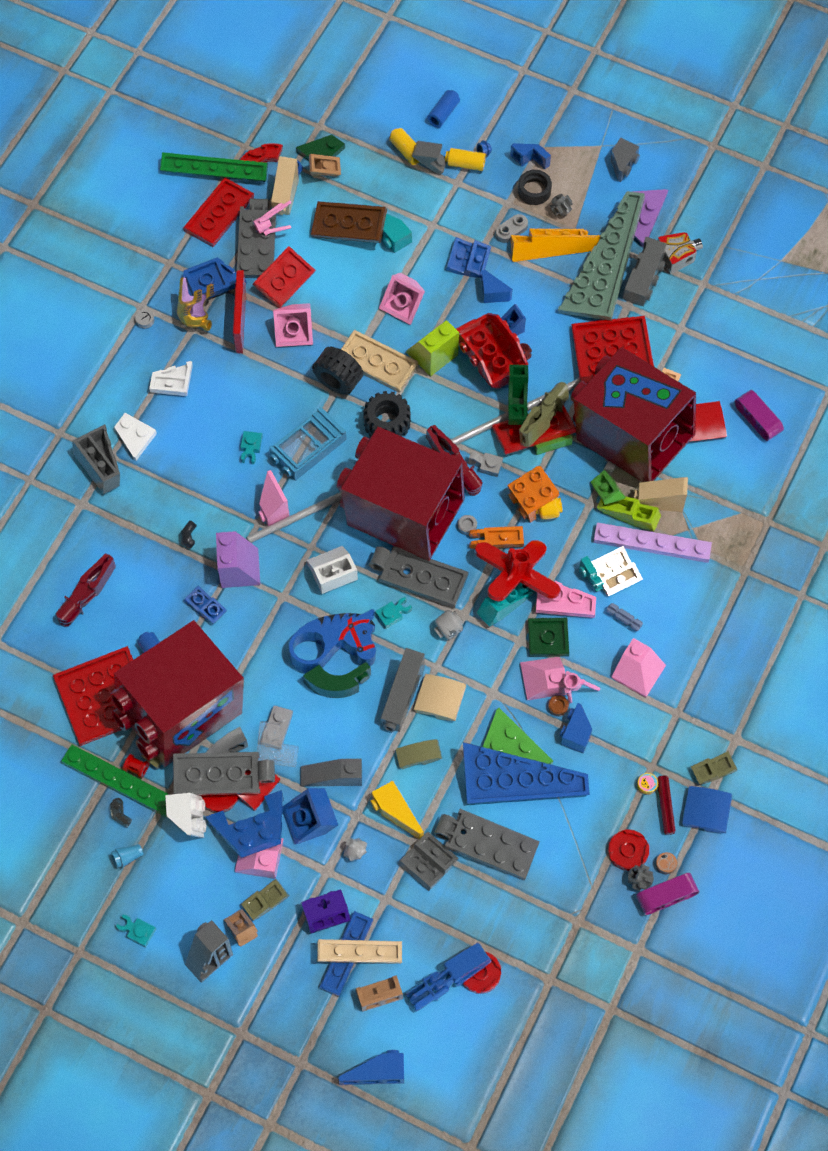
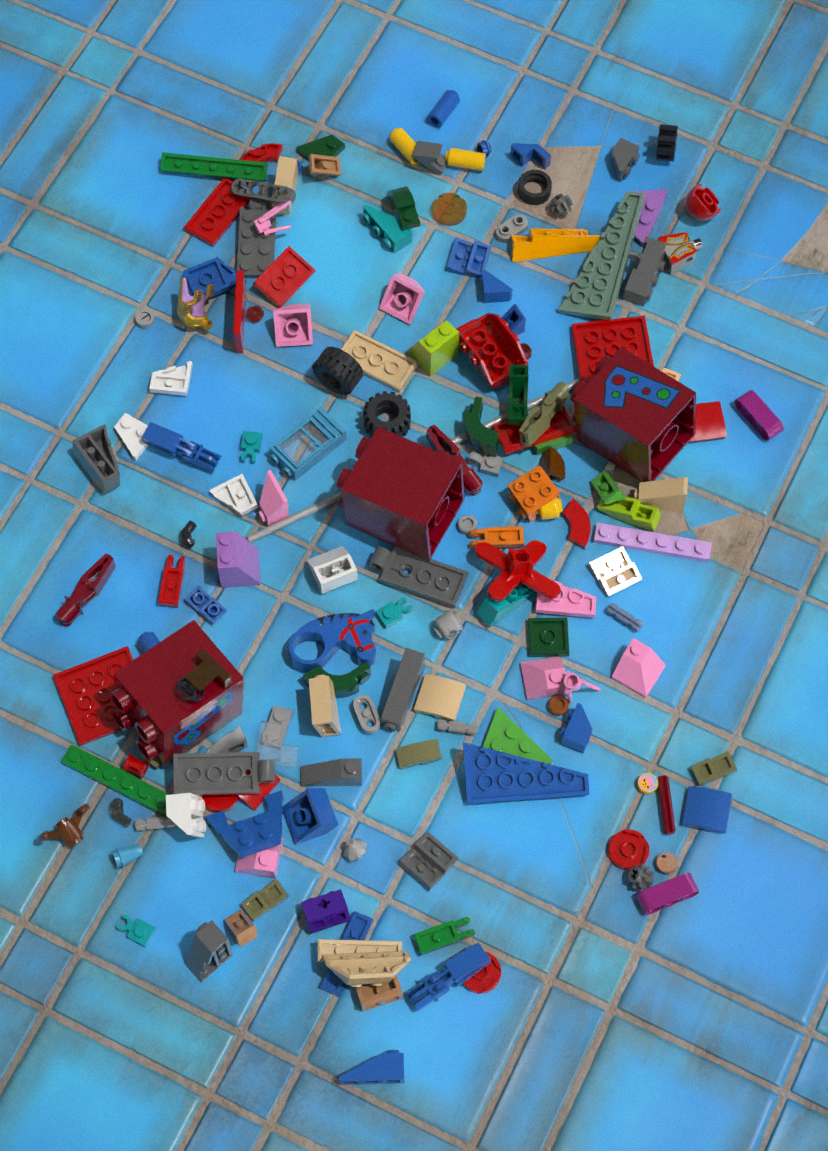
reddish brown tile [311,201,387,243] -> none
yellow slope [370,781,424,839] -> none
dark grey hinge [434,809,540,880] -> none
teal plate [579,556,604,592] -> none
none -> reddish brown piece [37,804,90,848]
none -> light grey axle [135,816,176,831]
none -> blue arm [141,422,222,472]
none -> red hinge [158,555,186,607]
none -> dark brown piece [176,649,231,701]
none -> white wing [210,474,259,516]
none -> dark grey beam [231,179,296,204]
none -> clear red plate [246,305,264,323]
none -> tan slope [309,675,341,737]
none -> tan wedge [323,950,411,987]
none -> light grey plate [353,695,381,734]
none -> dark green arch [387,186,421,231]
none -> green hinge [413,917,475,956]
none -> clear orange tile [431,193,467,226]
none -> light grey axle [437,719,477,736]
none -> dark green arch [464,397,499,457]
none -> reddish brown brick [539,446,565,481]
none -> red tile [562,499,591,549]
none -> black gear [656,124,678,162]
none -> red cylinder [685,184,721,221]

